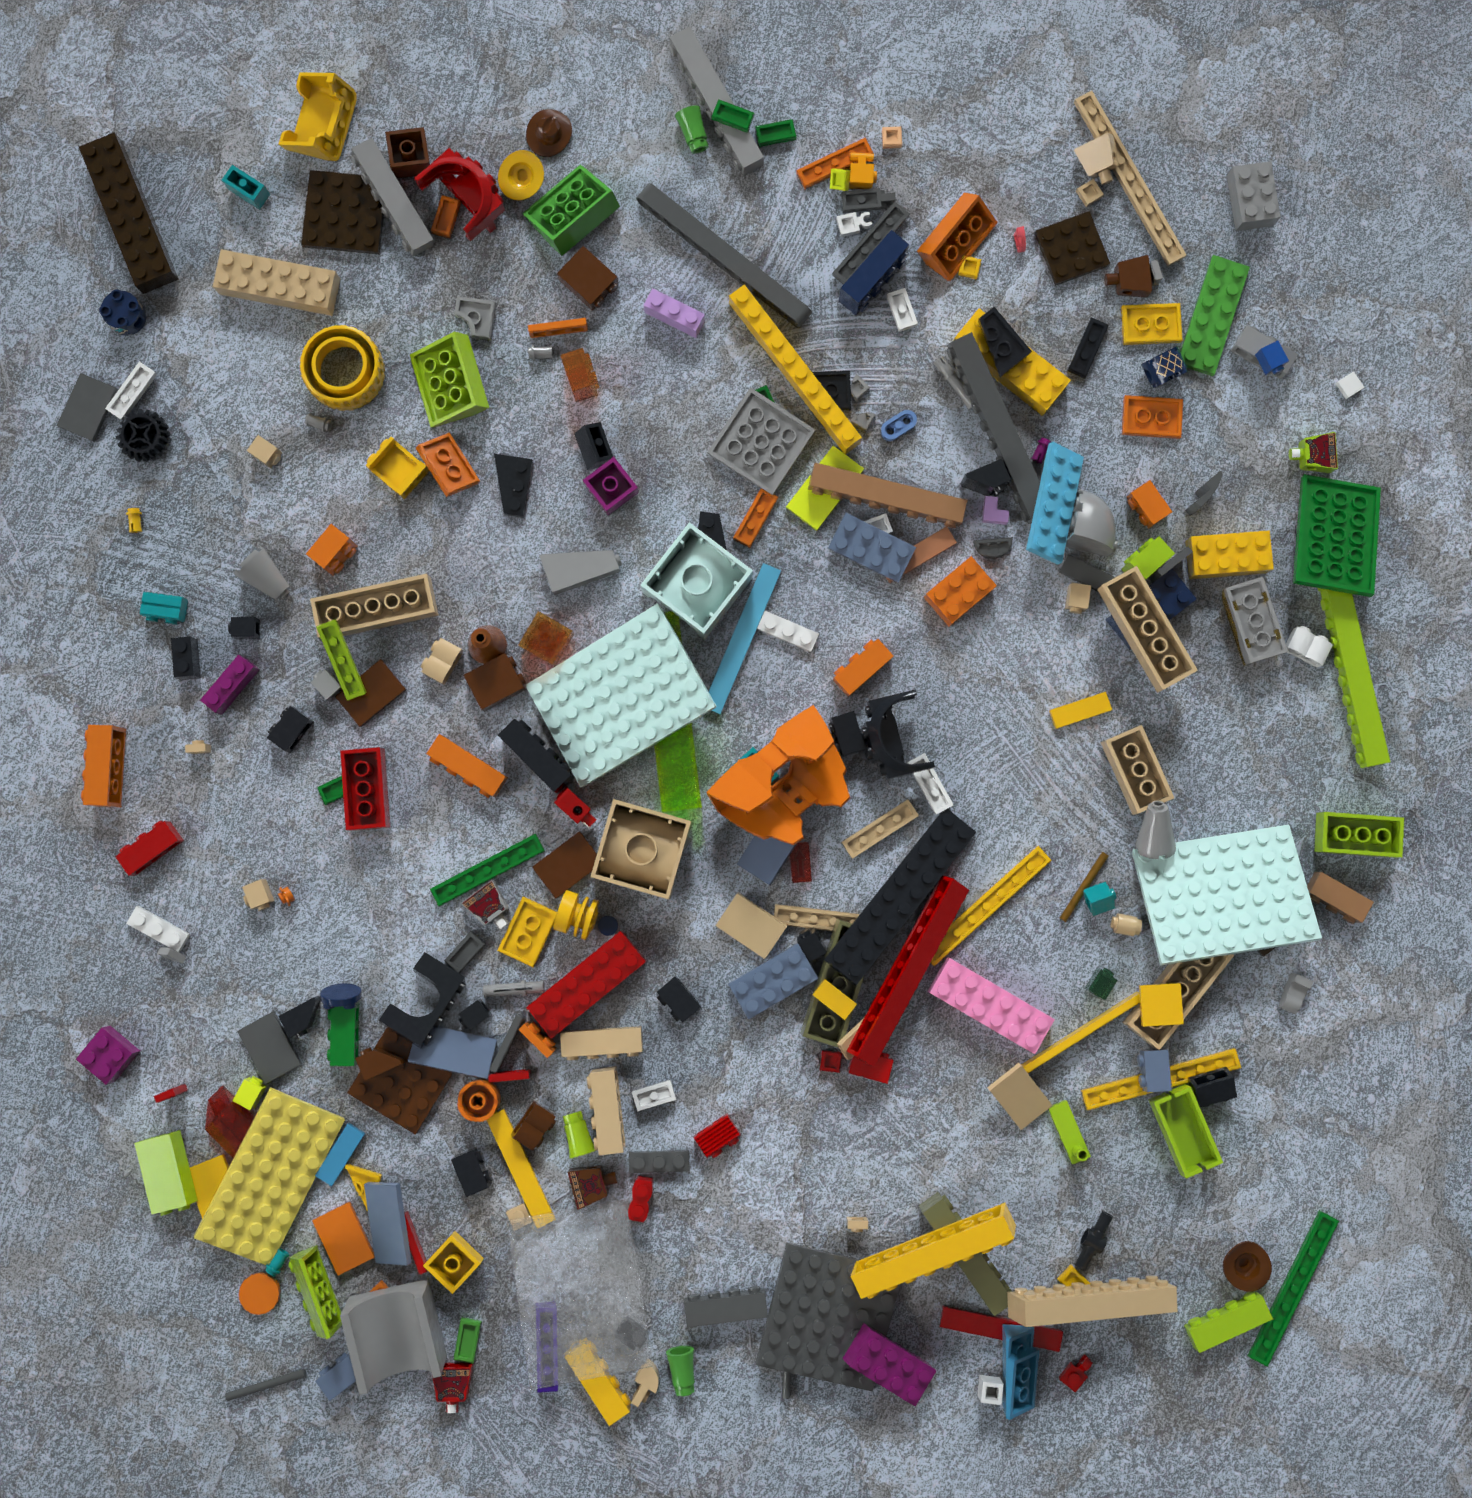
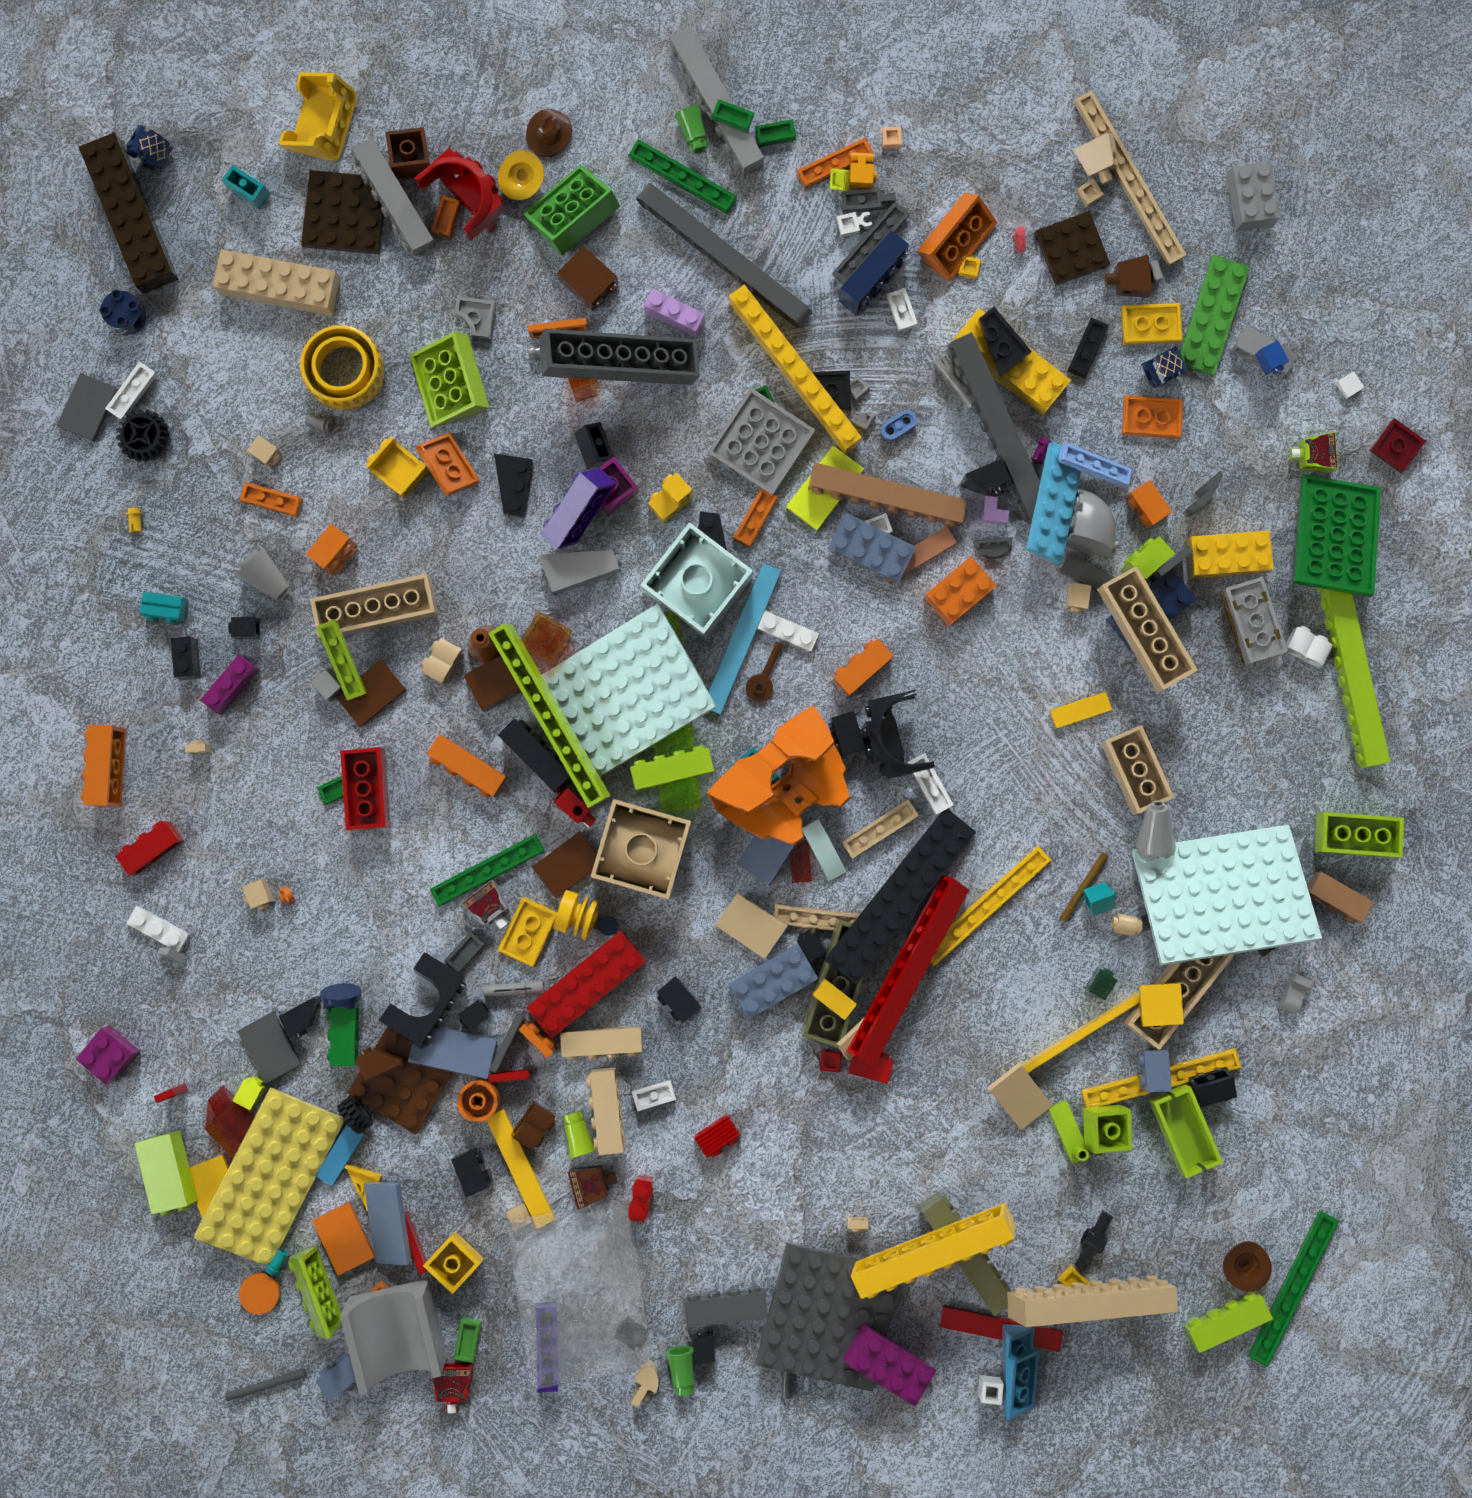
black brick [267,706,314,753] -> none
yellow brick [564,1338,631,1426] -> none
dark grey plate [629,1150,690,1173] -> none
bright pink brick [927,957,1055,1054] -> none
red plate [1058,1354,1093,1393] -> none
none -> dark blue brick [125,125,173,170]
none -> orange tile [240,482,303,517]
none -> black tyre [337,1095,373,1134]
none -> lime brick [488,623,611,808]
none -> dark grey brick [539,329,700,385]
none -> brick [540,468,617,549]
none -> green tile [628,139,737,214]
none -> lime brick [630,745,714,791]
none -> yellow brick [648,472,693,524]
none -> black brick [692,1329,716,1364]
none -> reddish brown piece [746,642,783,702]
none -> light aqua slope [802,819,846,881]
none -> light blue tile [1058,442,1132,488]
none -> lime brick [1083,1105,1132,1154]
none -> dark red plate [1369,418,1426,473]

